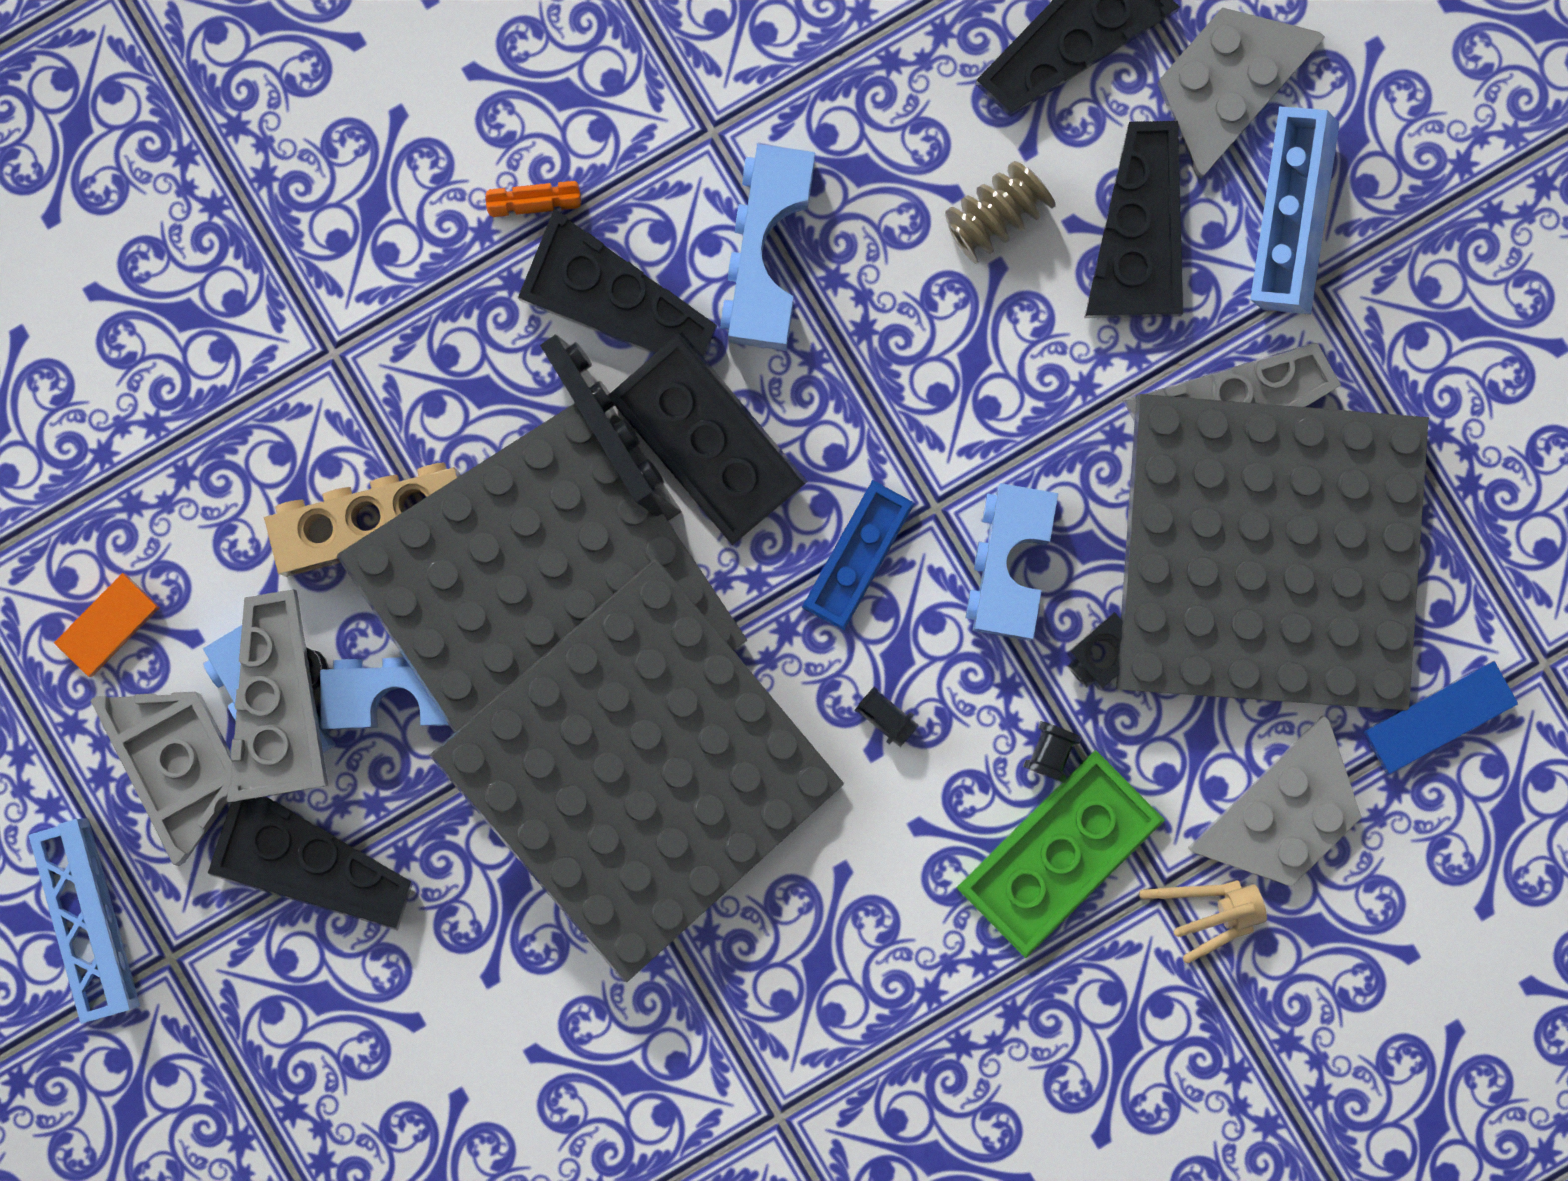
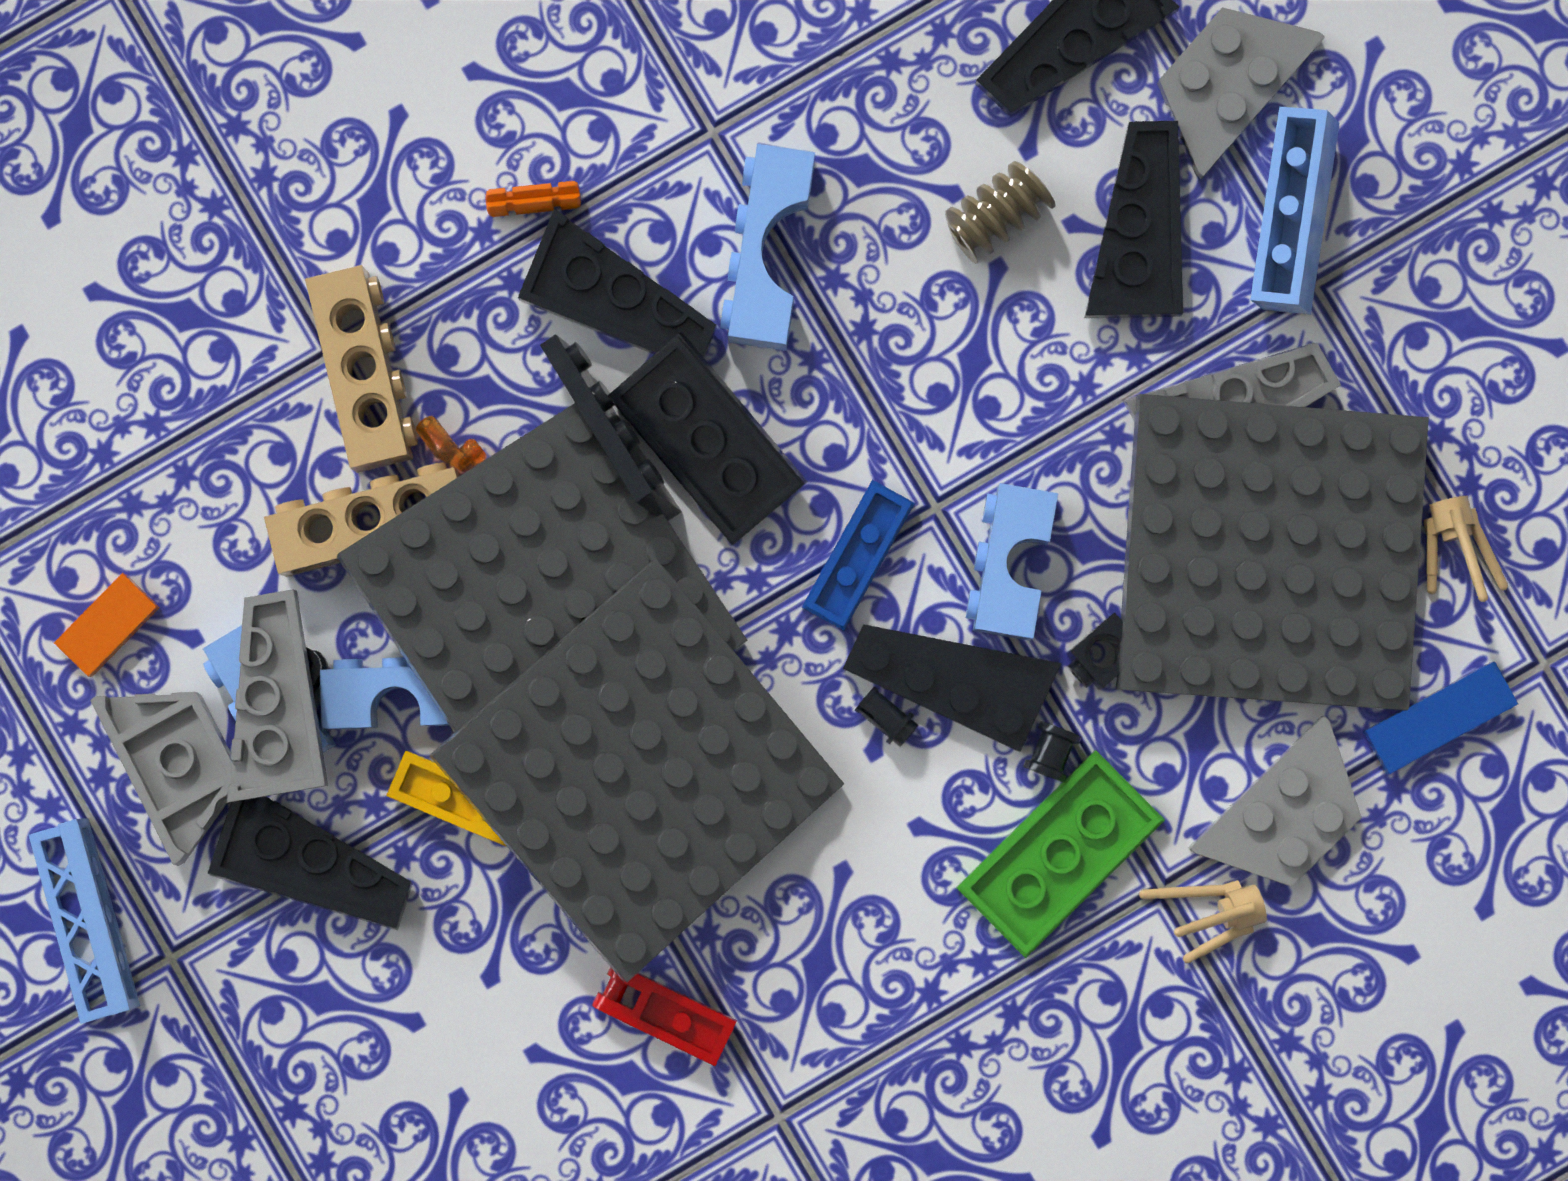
none -> tan brick [305,265,418,473]
none -> yellow plate [386,751,507,847]
none -> clear orange arm [416,416,486,472]
none -> red plate [592,967,737,1066]
none -> black wing [843,624,1062,752]
none -> tan plant [1423,496,1508,602]

